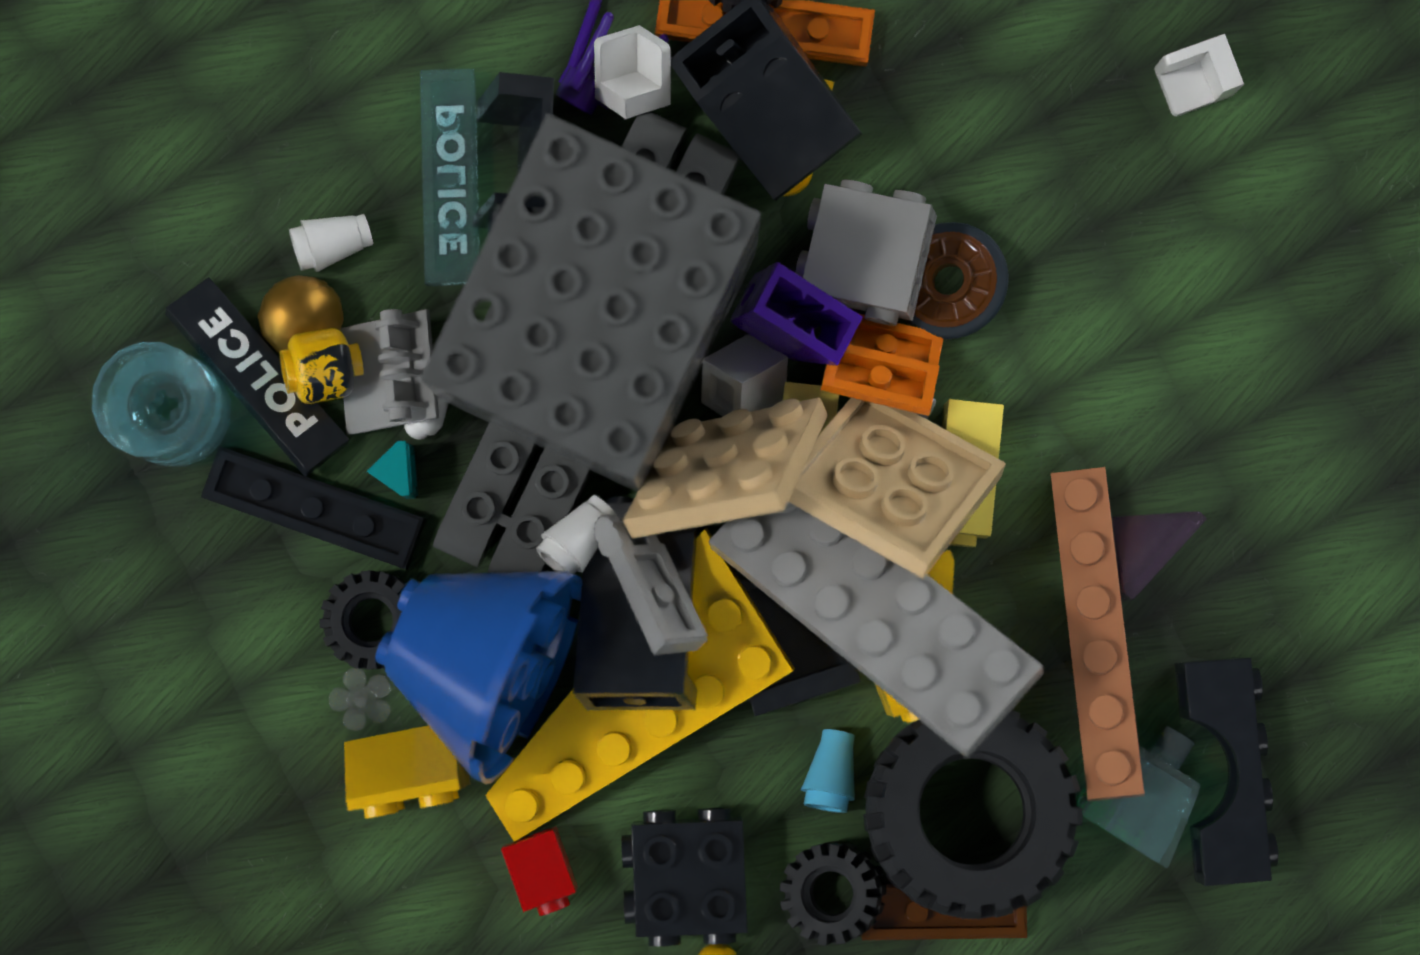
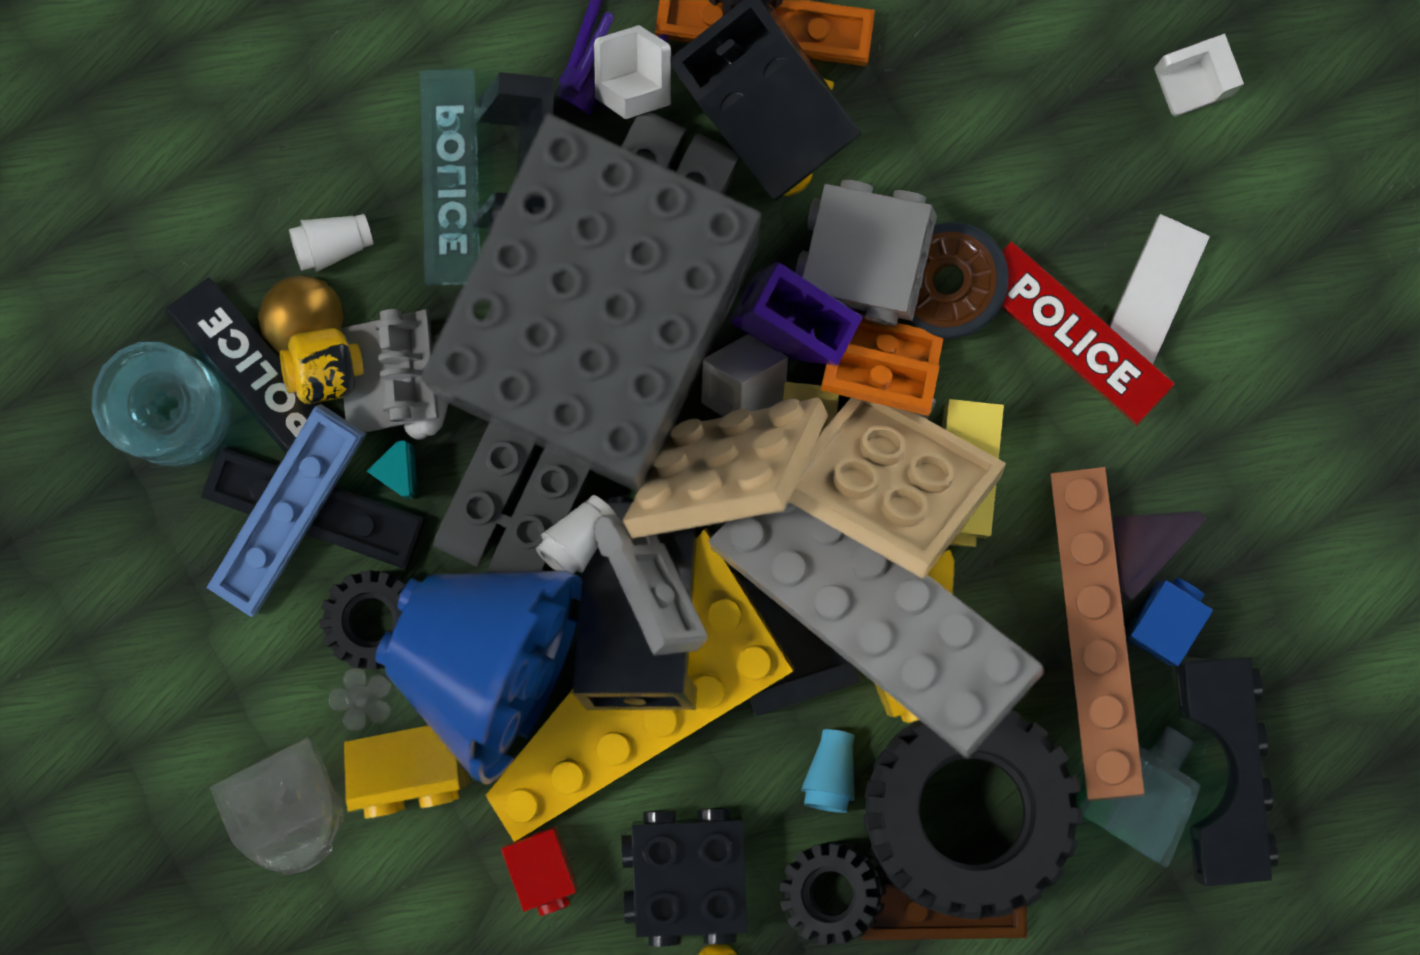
none -> medium blue tile [207,404,366,617]
none -> clear slope [210,737,344,874]
none -> red tile [1001,241,1175,427]
none -> white tile [1109,214,1210,364]
none -> blue brick [1125,578,1213,666]

